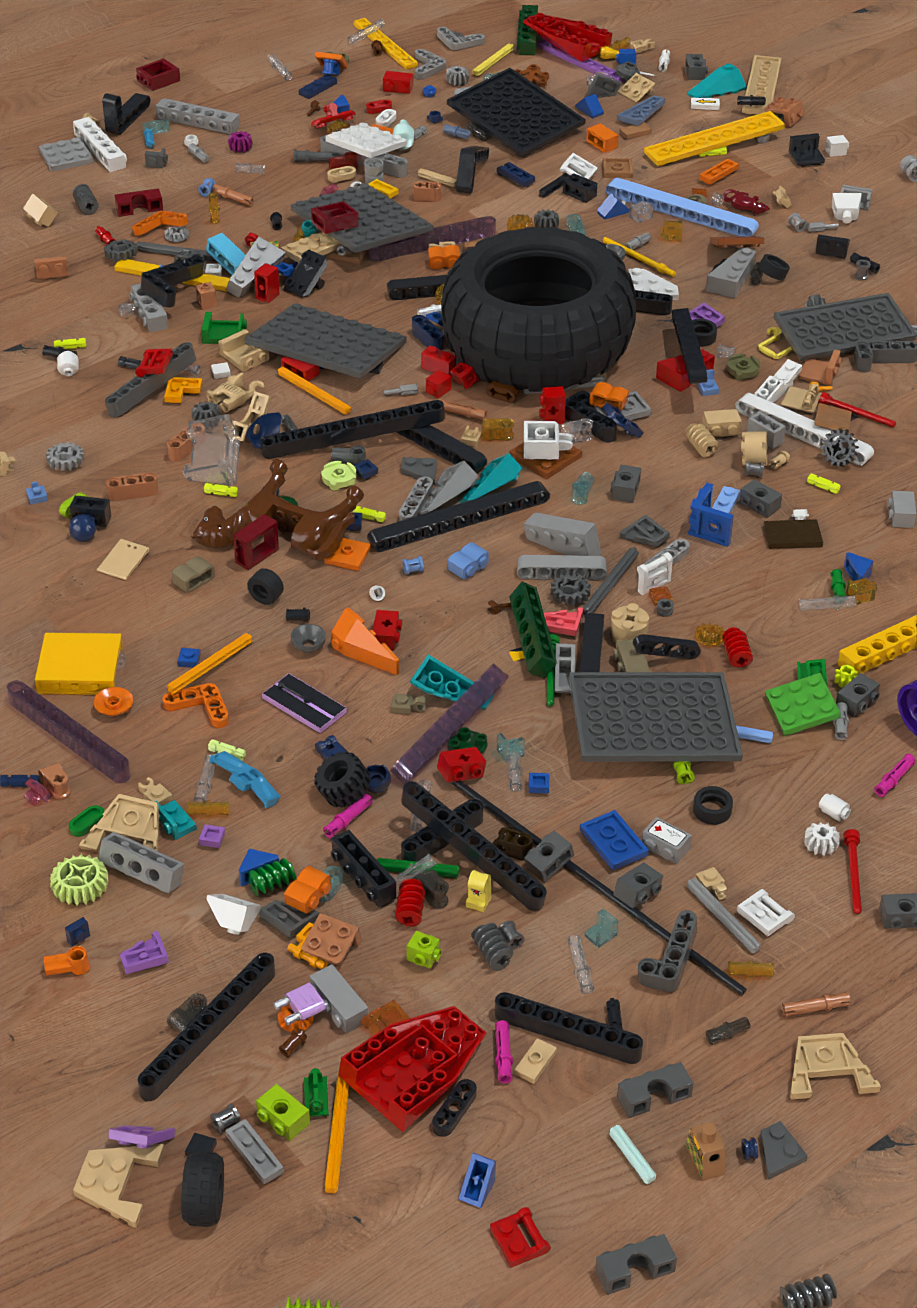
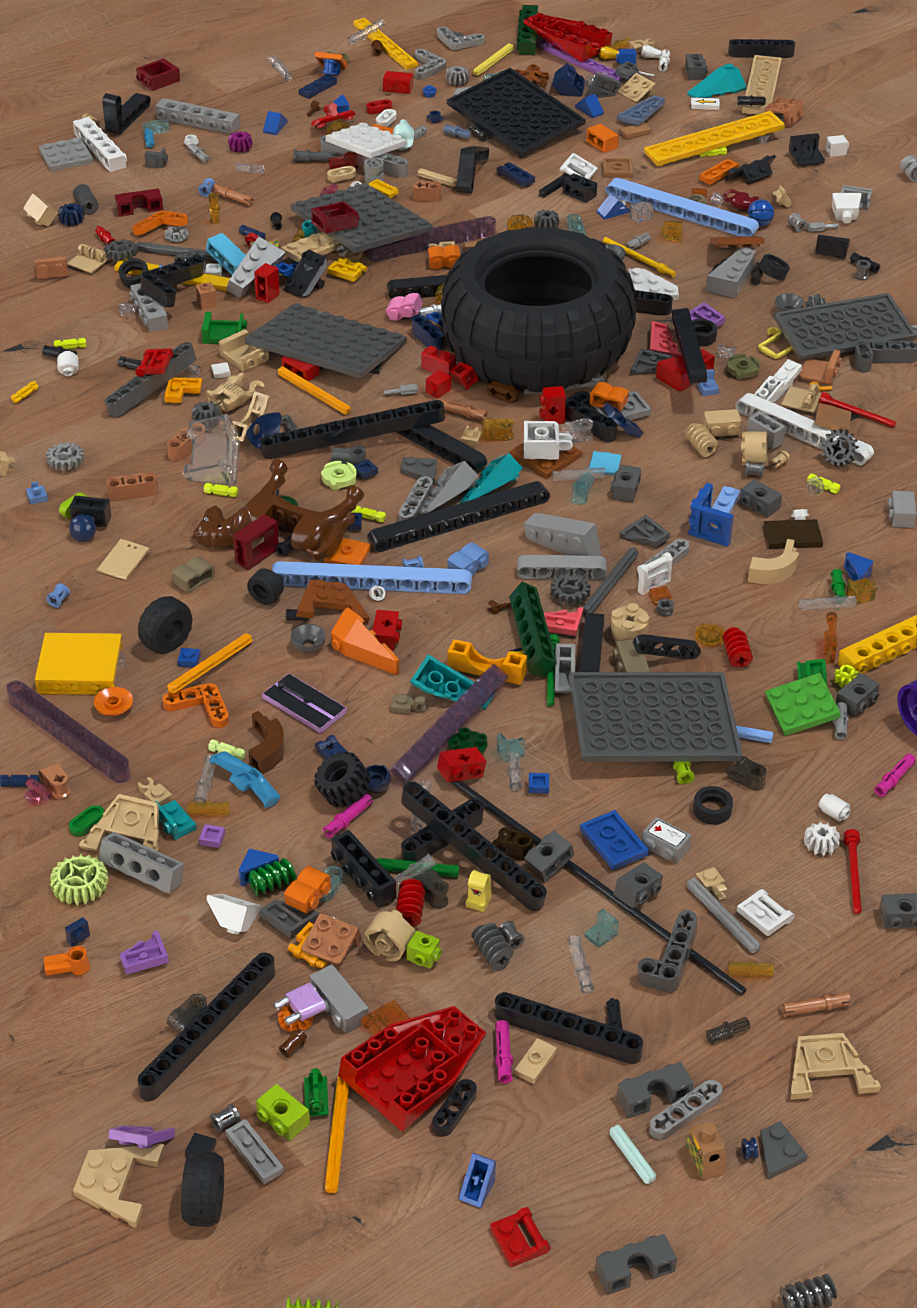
none -> yellow axle [11,381,39,404]
none -> medium blue bush [46,583,70,608]
none -> dark blue gear [58,203,85,226]
none -> tan hinge [67,244,109,273]
none -> black tyre [118,258,149,288]
none -> black tyre [138,596,193,654]
none -> dark blue axle [239,225,266,240]
none -> reddish brown arch [248,711,285,774]
none -> blue slope [263,111,288,135]
none -> light blue beam [272,561,472,594]
none -> black pin [276,536,293,556]
none -> dark orange wing [296,580,370,625]
none -> yellow plate [327,258,368,282]
none -> tan brick [364,910,416,961]
none -> bright pink brick [386,293,423,321]
none -> light orange arch [447,639,527,685]
none -> dark blue slope [552,63,586,97]
none -> clear pin [552,467,605,482]
none -> medium azure piece [588,451,622,476]
none -> dark grey wing [630,348,672,375]
none -> white cone [641,45,661,59]
none -> coral wing [649,321,682,357]
none -> light grey beam [649,1080,723,1140]
none -> black bracket [725,155,776,184]
none -> clear smoke piece [726,756,766,791]
none -> black beam [728,39,795,58]
none -> blue piece [748,199,774,226]
none -> tan arch [748,539,799,584]
none -> dark grey piece [775,293,804,312]
none -> clear tile [806,477,825,495]
none -> clear orange plate [823,612,838,664]

